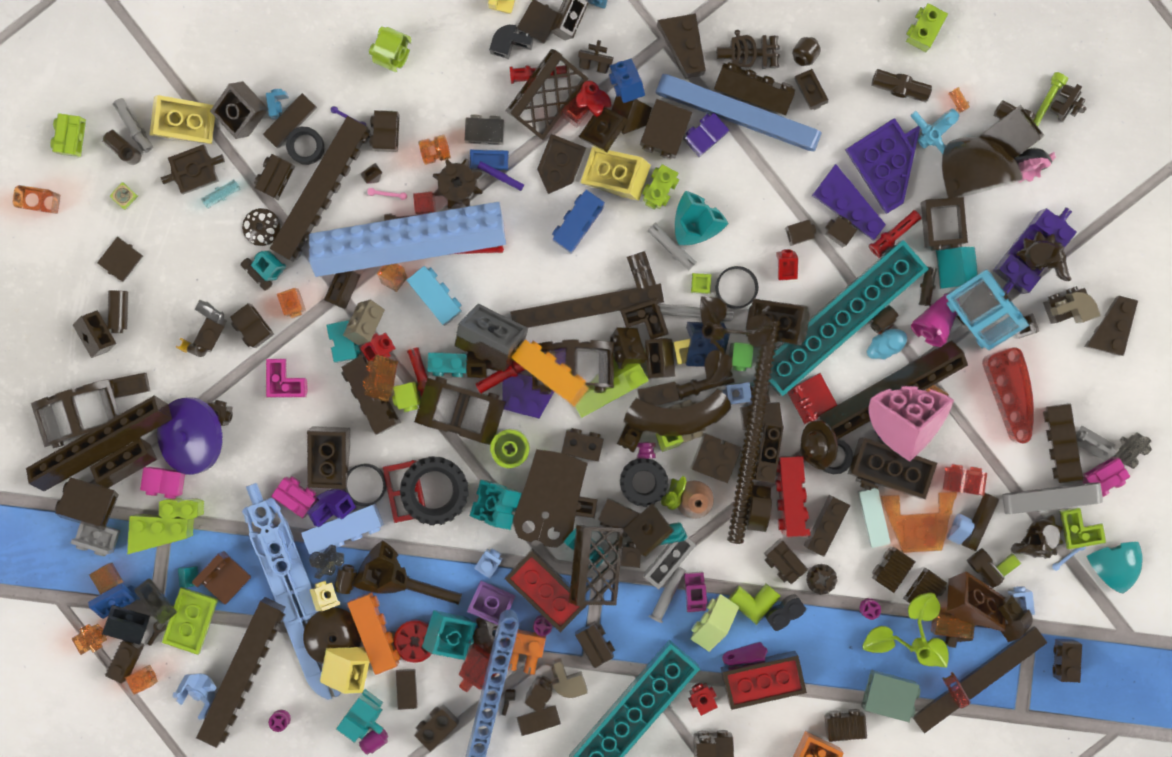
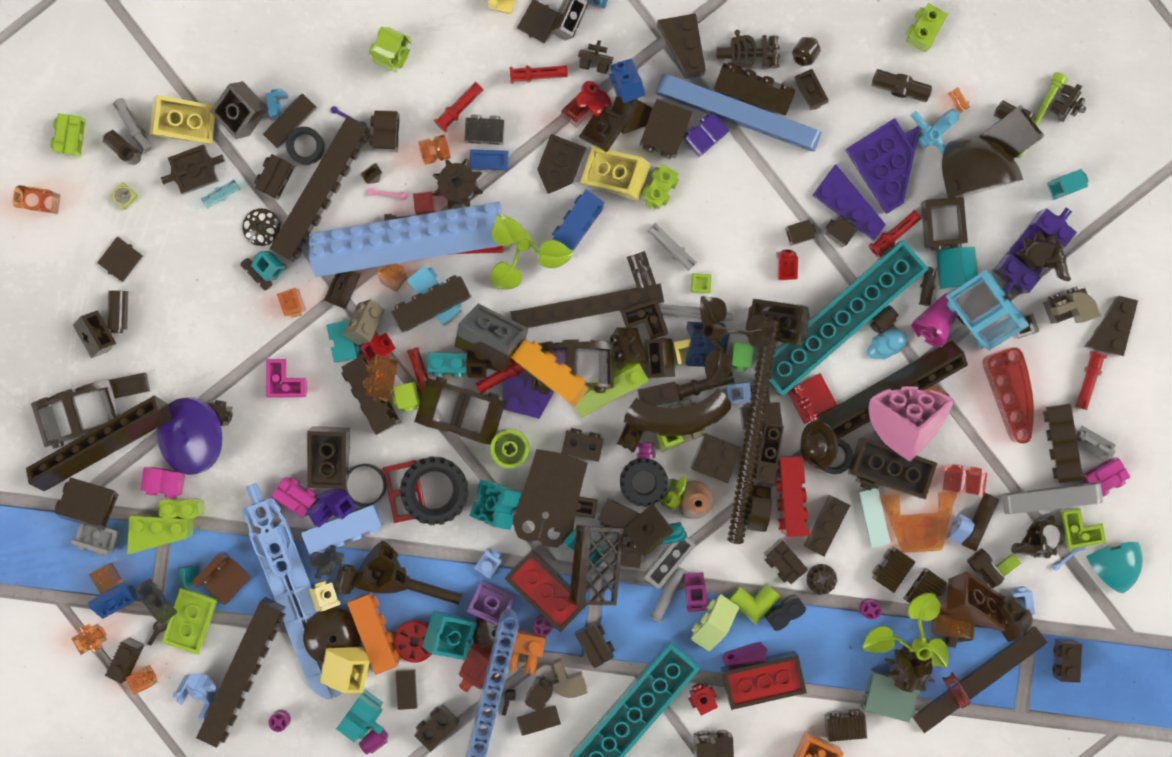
dark brown brick [89,438,157,488] -> none
black brick [102,605,150,645] -> none
dark brown torso [176,300,227,357] -> none
dark brown brick [230,303,274,348] -> none
dark purple piece [477,161,524,191] -> none
black brick [489,25,533,59] -> none
dark brown fence [505,49,589,140] -> none
teal brick [675,191,729,245] -> none
black tyre [715,266,759,309] -> none
bright pink hair [1014,147,1056,183] -> none
clear smoke hips [1113,432,1152,469] -> none
none -> dark brown brick [391,275,473,333]
none -> red pin [433,82,484,133]
none -> lime plant [490,213,573,290]
none -> dark brown brick [885,646,936,693]
none -> teal brick [1047,169,1089,200]
none -> red pin [1075,351,1107,410]

